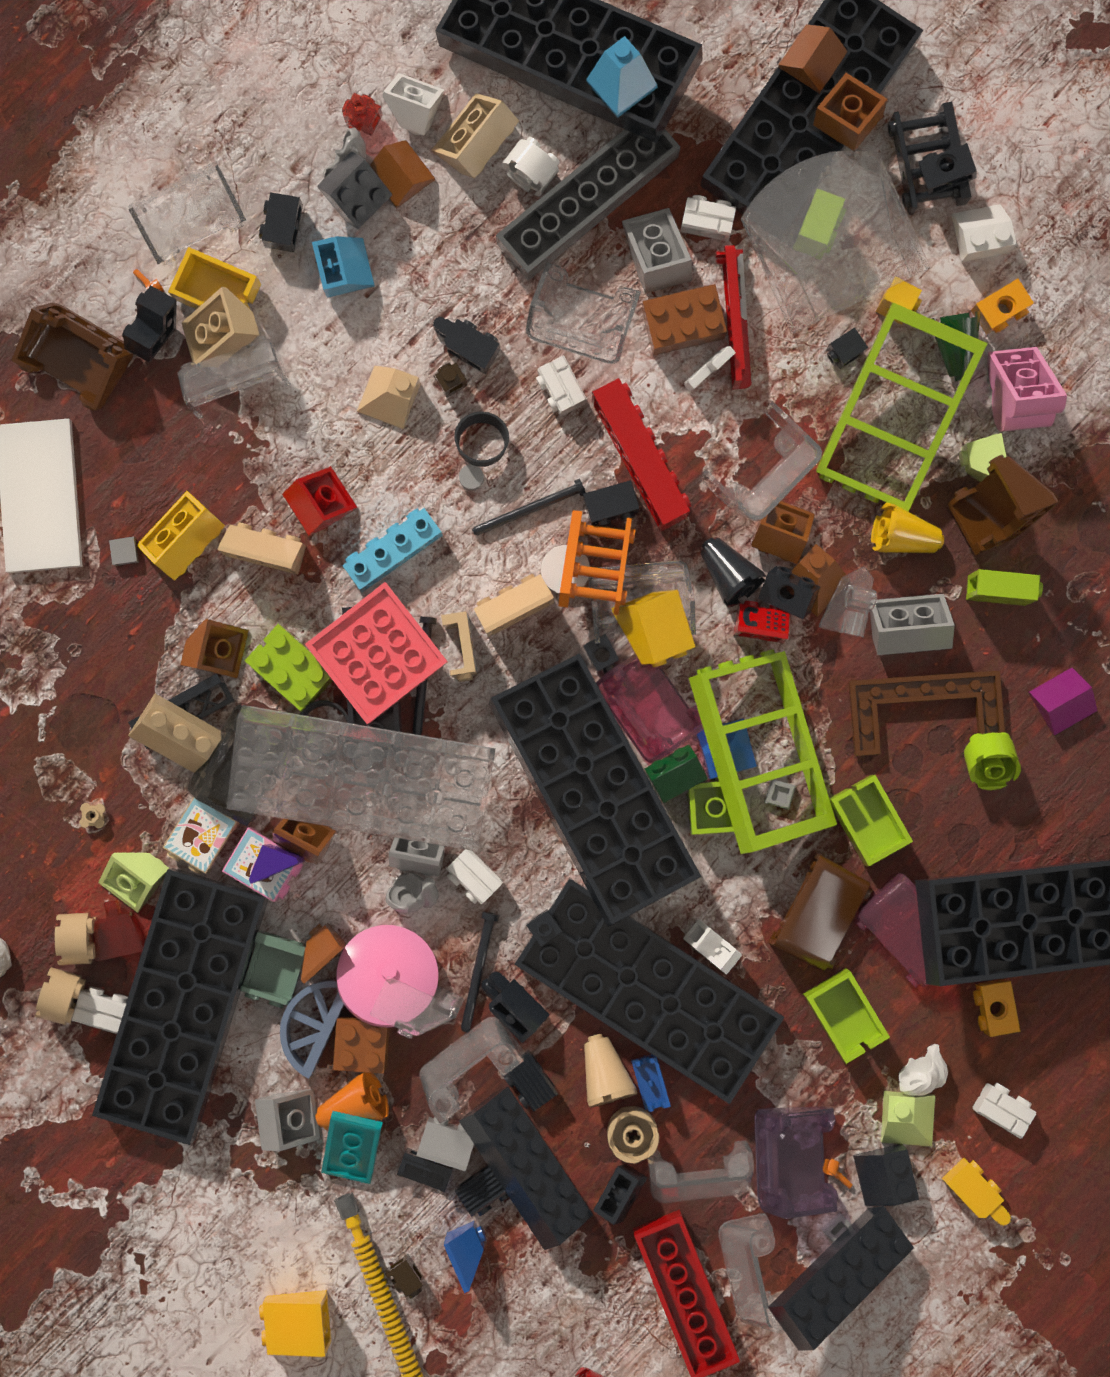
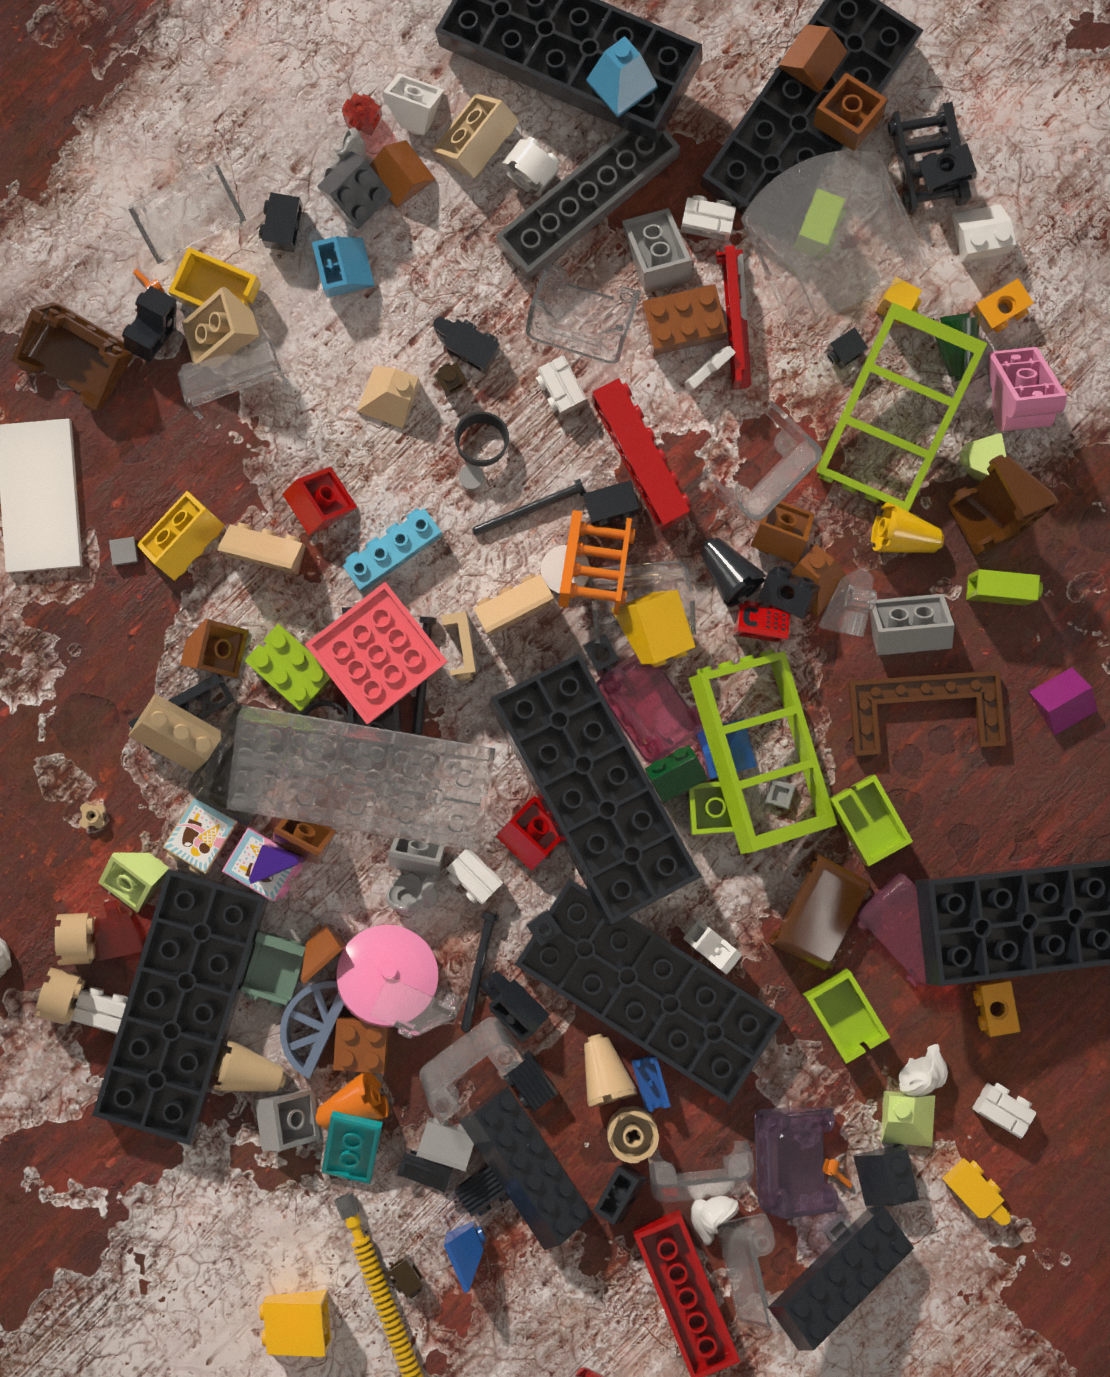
lime brick [964,732,1021,790] -> none
none -> tan cone [213,1040,287,1092]
none -> red slope [495,795,561,871]
none -> white hair [691,1196,739,1245]

